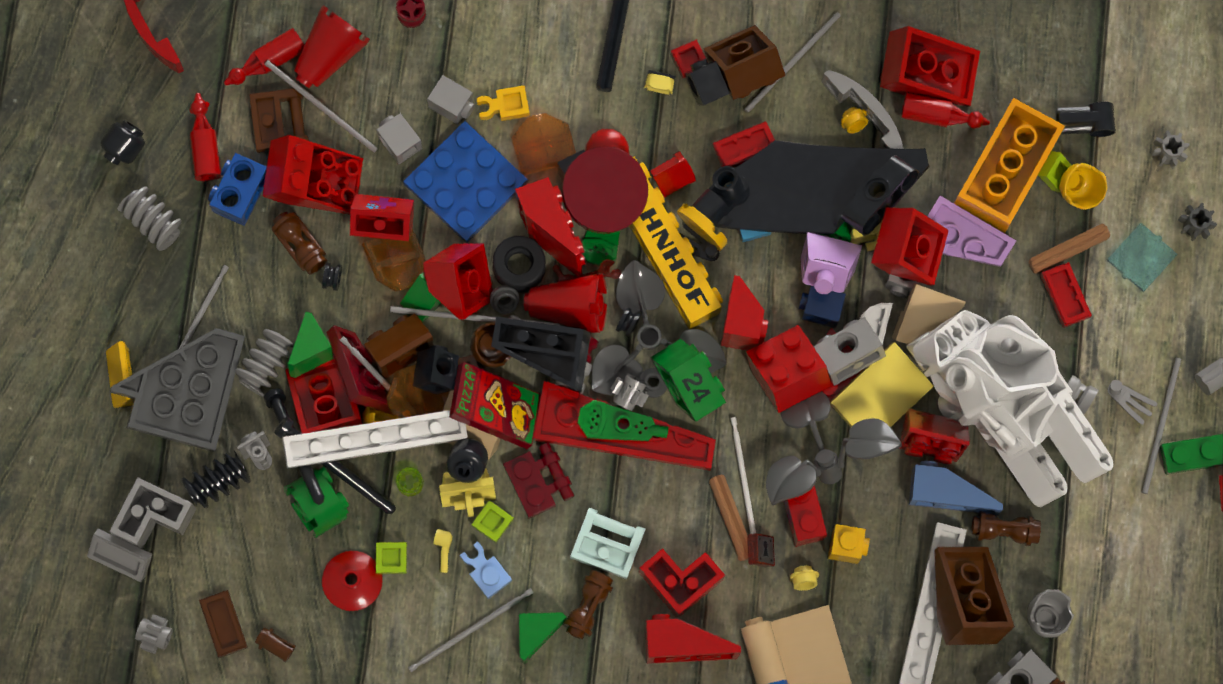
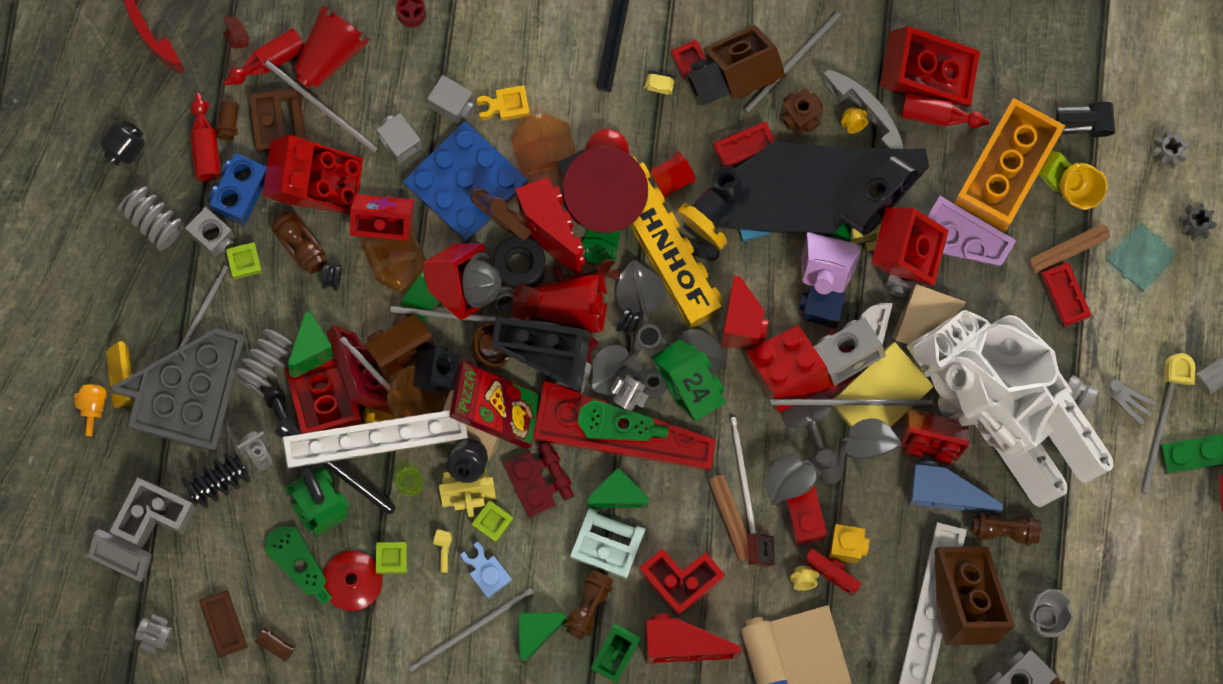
none -> light orange piece [74,384,107,437]
none -> light grey brick [185,207,235,258]
none -> reddish brown pin [215,101,240,141]
none -> clear red piece [223,16,250,49]
none -> lime plate [226,242,263,280]
none -> green piece [265,526,332,605]
none -> dark grey piece [463,252,502,308]
none -> reddish brown plate [470,188,531,241]
none -> clear red piece [512,284,540,321]
none -> green slope [588,468,649,509]
none -> green slope [591,623,641,684]
none -> light grey axle [769,399,933,406]
none -> reddish brown brick [780,88,824,137]
none -> red plate [804,549,862,596]
none -> light yellow tile [1163,353,1196,386]

